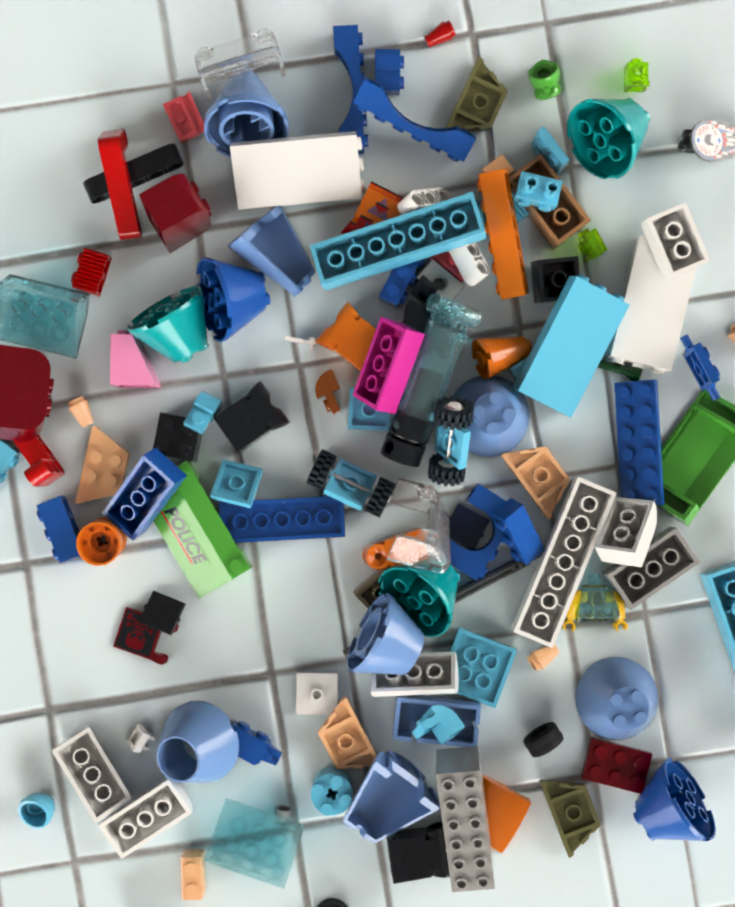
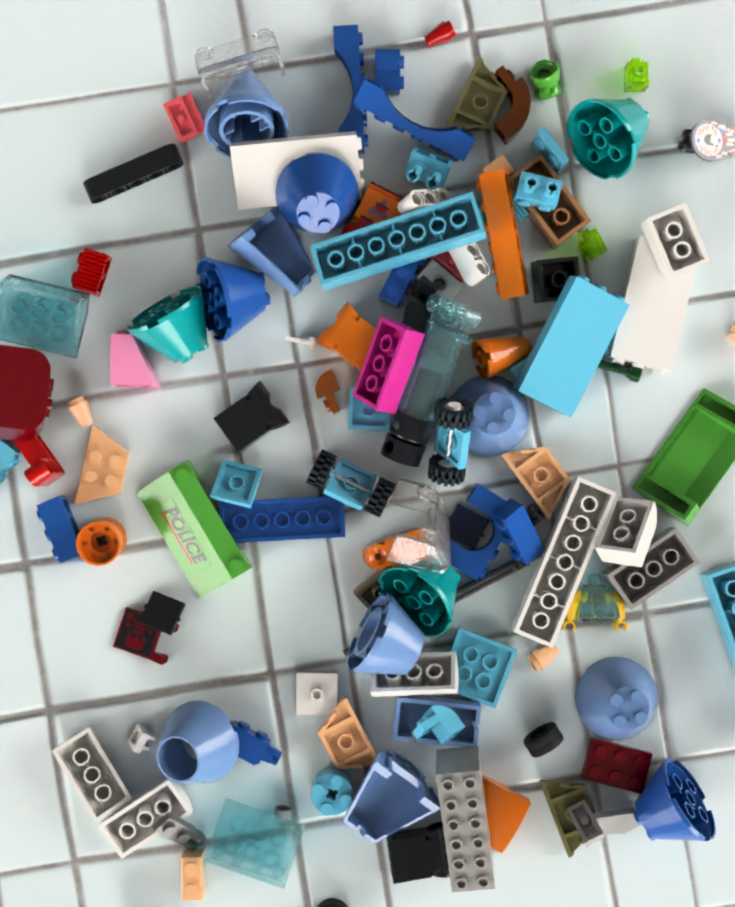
medium azure hat [18,793,55,829] -> none
red beam [98,128,142,240] -> none
blue brick [102,448,187,540] -> none
dark red brick [139,173,212,253] -> none
black brick [153,412,202,462] -> none
medium azure brick [184,391,222,435] -> none
blue plate [614,379,664,505] -> none
blue plate [680,334,721,401] -> none
none -> dark grey hinge [152,812,206,852]
none -> blue cone [275,152,359,234]
none -> medium azure brick [404,145,454,190]
none -> reddish brown arch [493,65,531,145]
none -> black wheel [526,503,545,526]
none -> light grey piece [566,799,641,847]

